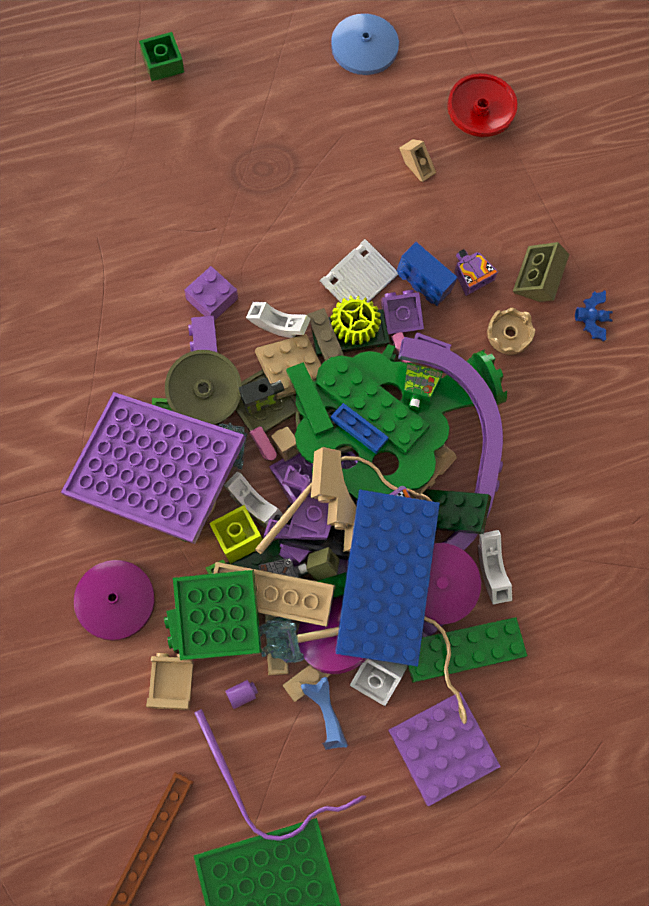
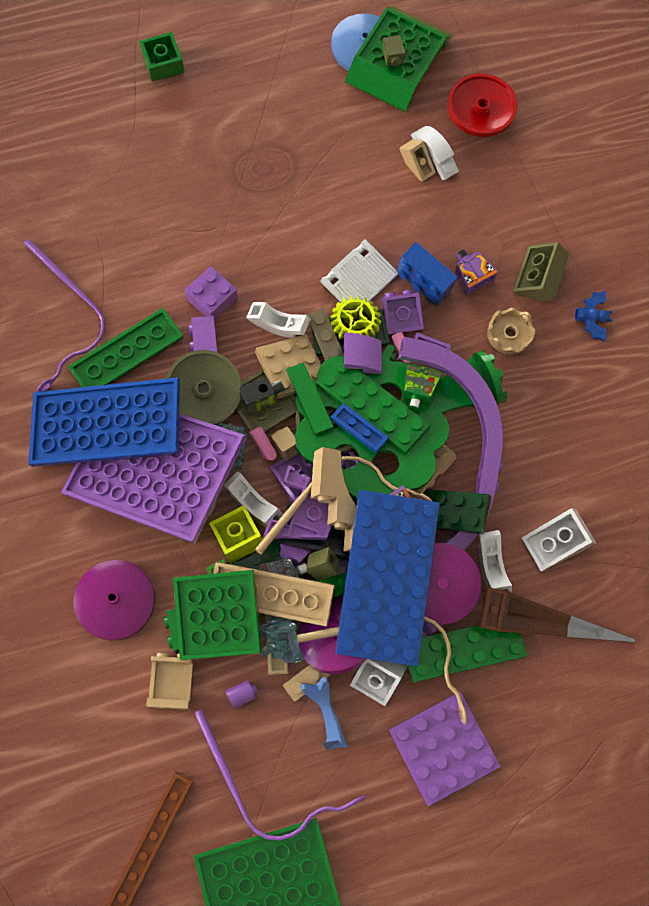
none -> medium lavender piece [24,239,105,392]
none -> blue plate [28,377,180,467]
none -> green plate [68,308,184,387]
none -> medium lavender slope [344,333,382,374]
none -> green slope [345,6,452,112]
none -> olive brick [382,35,405,66]
none -> white arch [411,126,459,180]
none -> reddish brown plate [479,587,635,642]
none -> white slope [522,508,596,572]

